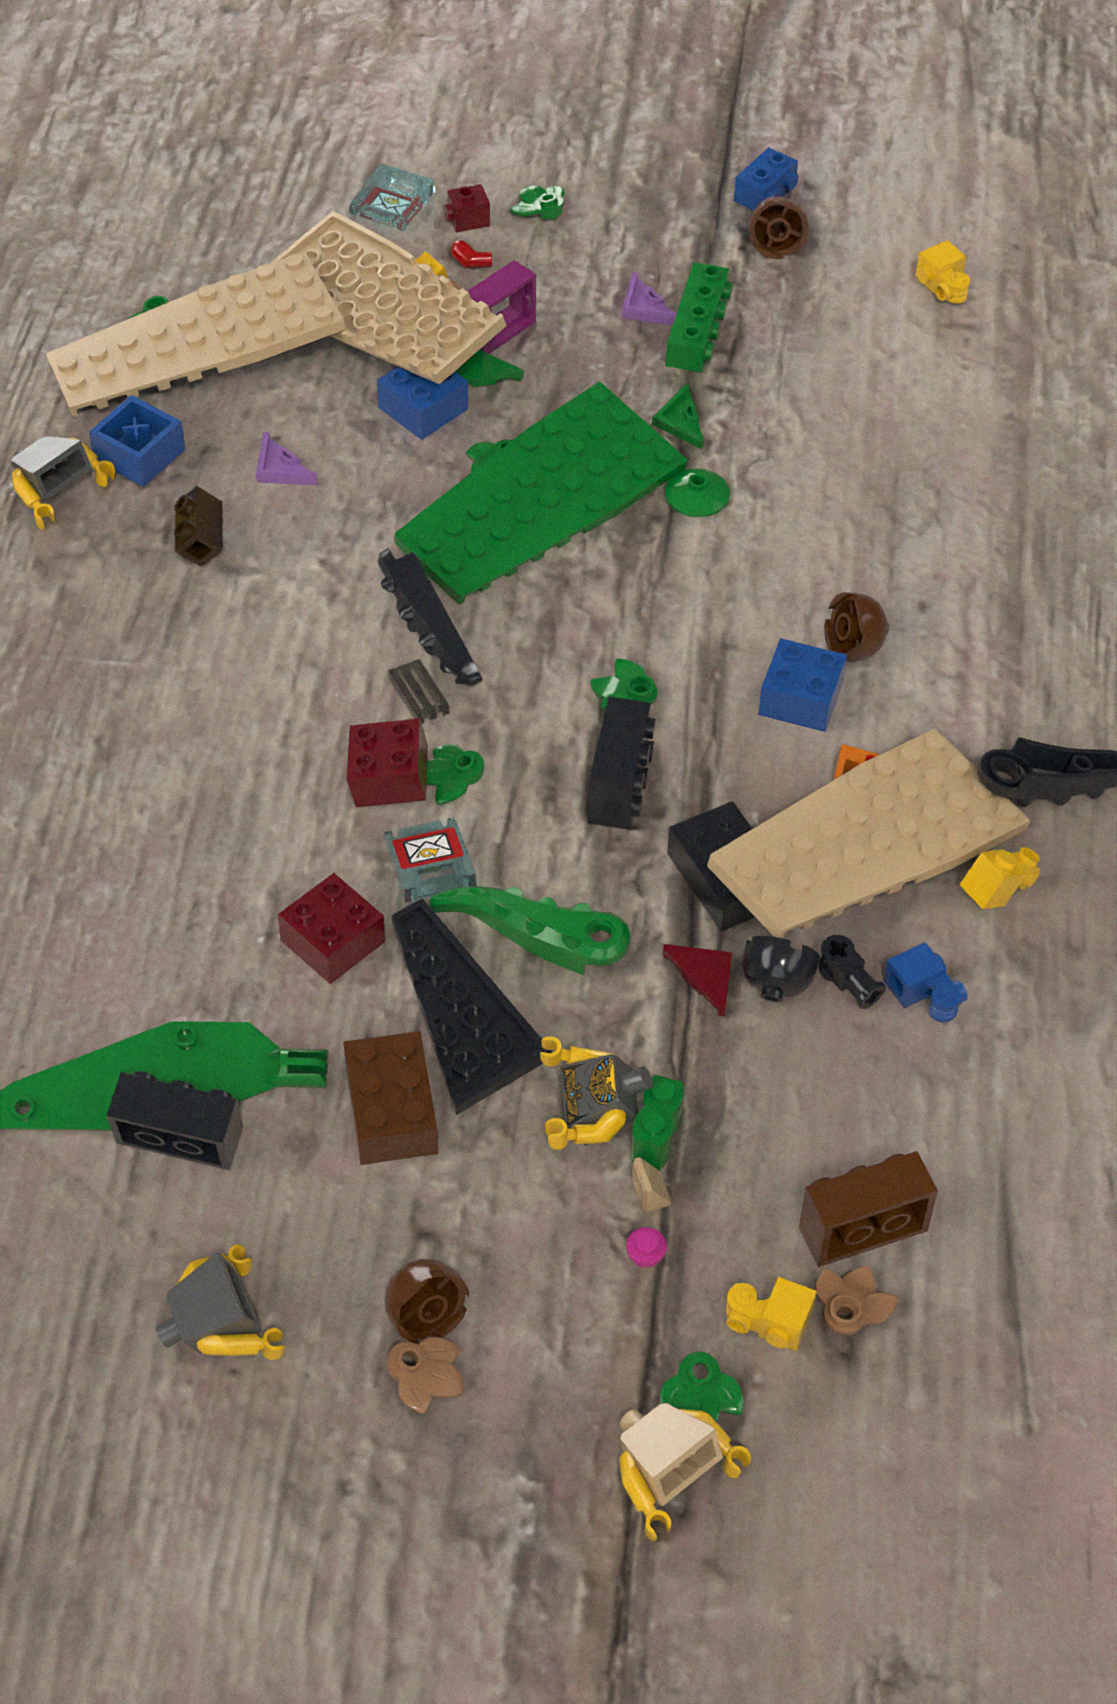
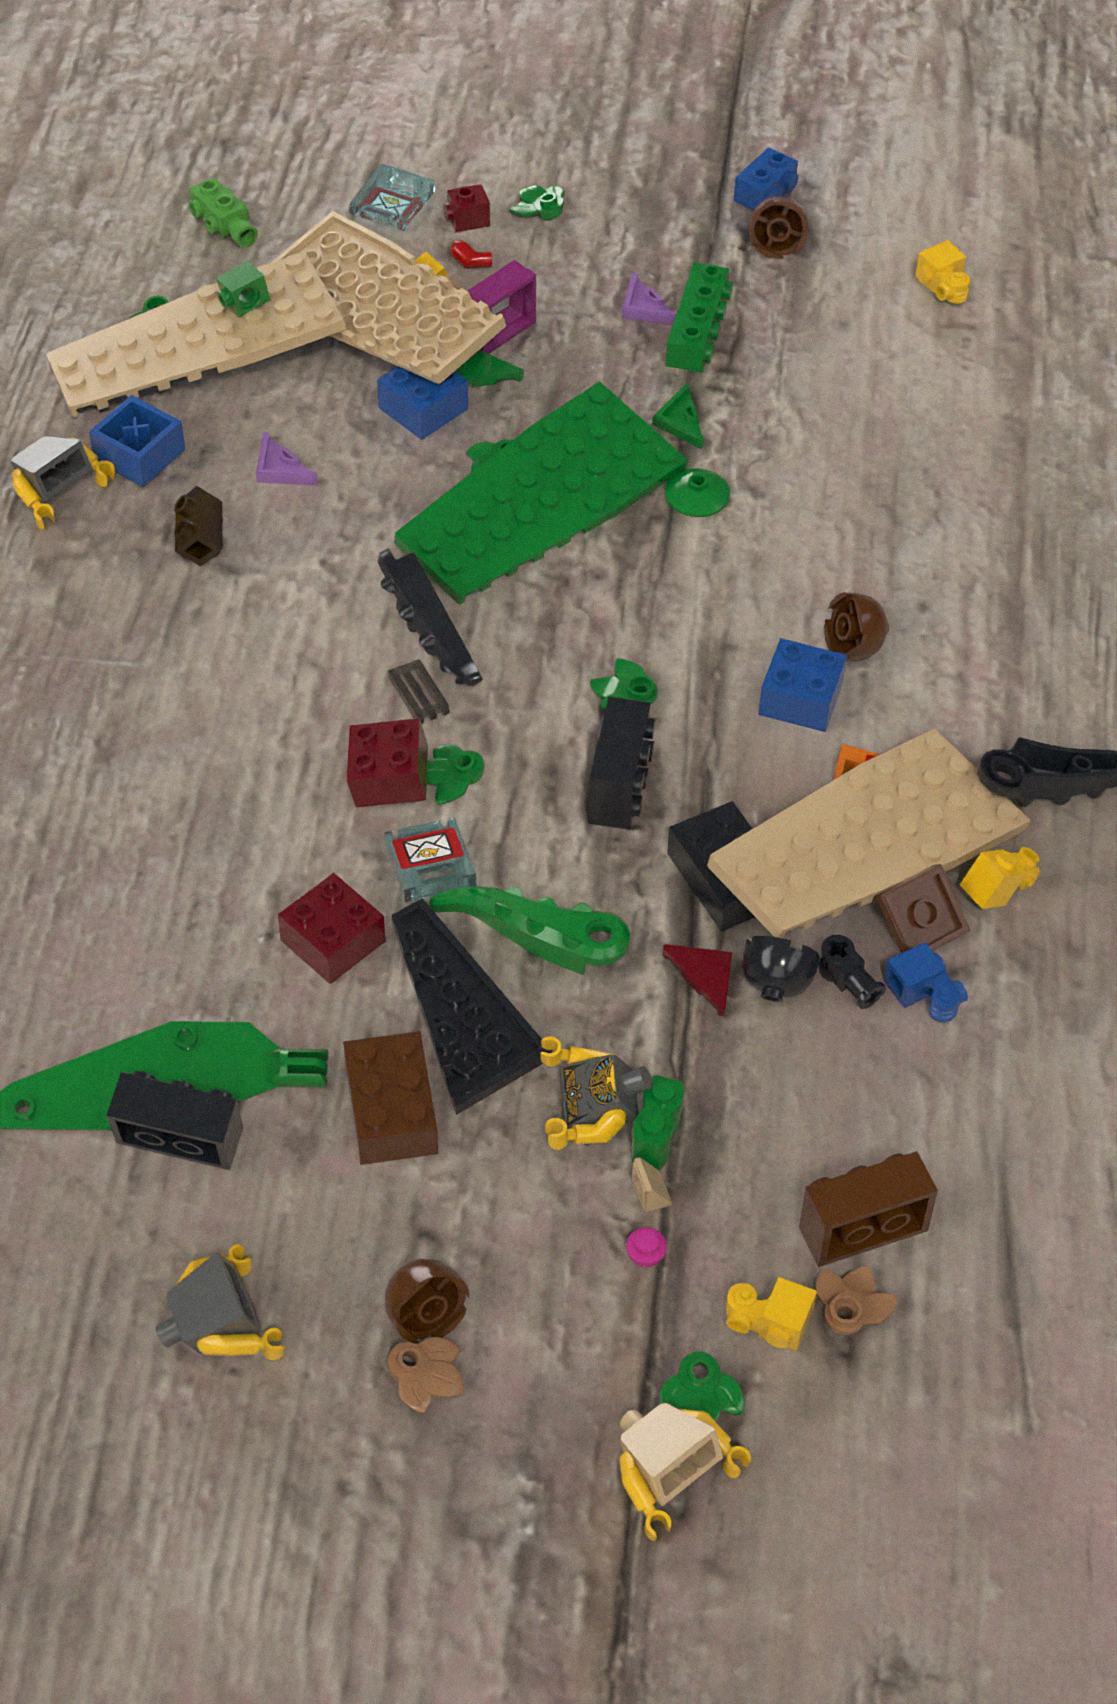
none -> bright green brick [189,177,258,248]
none -> green brick [216,261,271,317]
none -> reddish brown plate [876,864,971,953]

